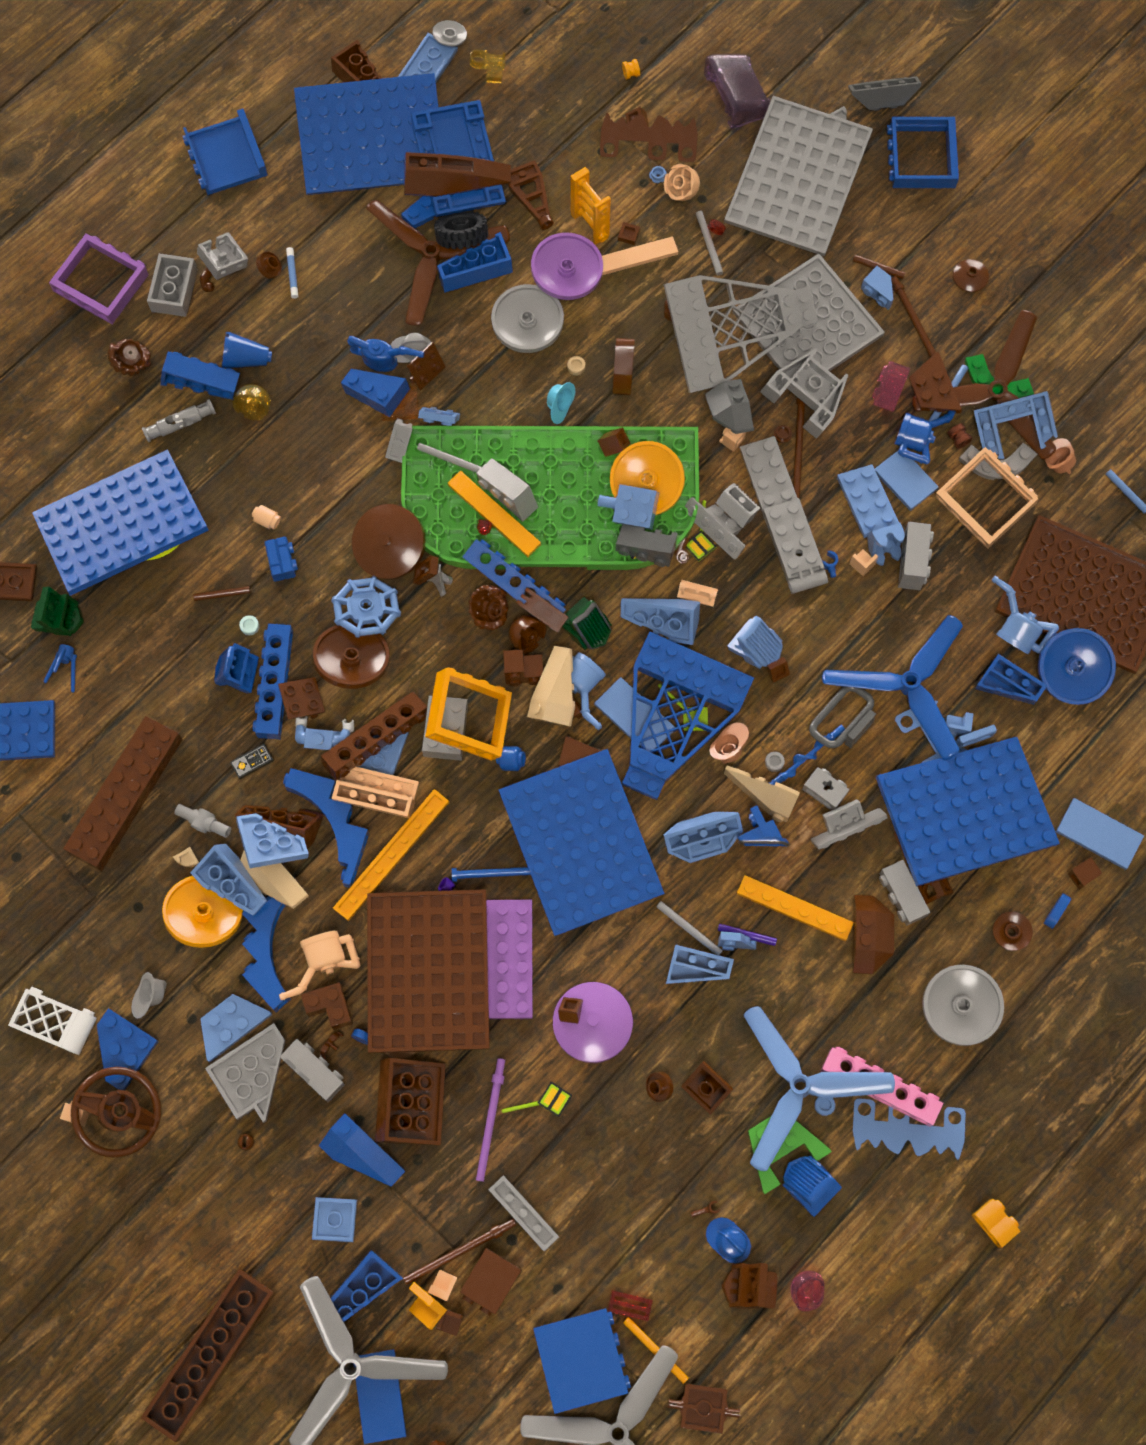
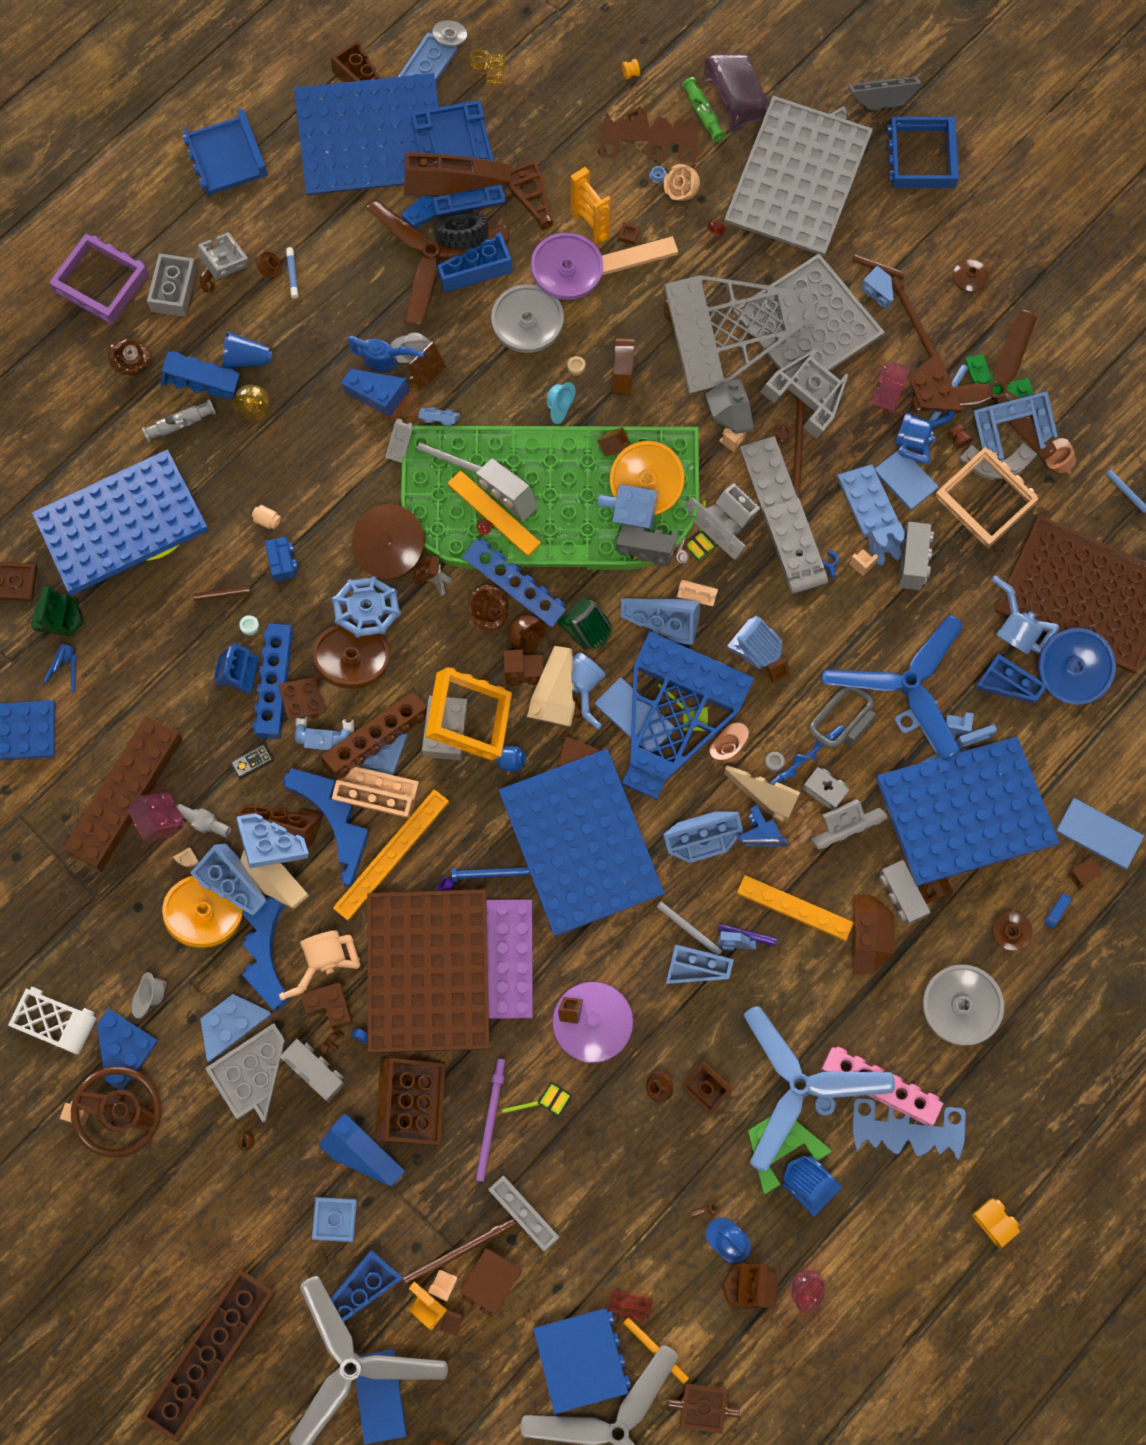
reddish brown hinge [516,588,569,633] -> none
light grey bar [696,211,723,276] -> none
none -> clear pink brick [127,792,186,842]
none -> bright green piece [682,77,726,143]

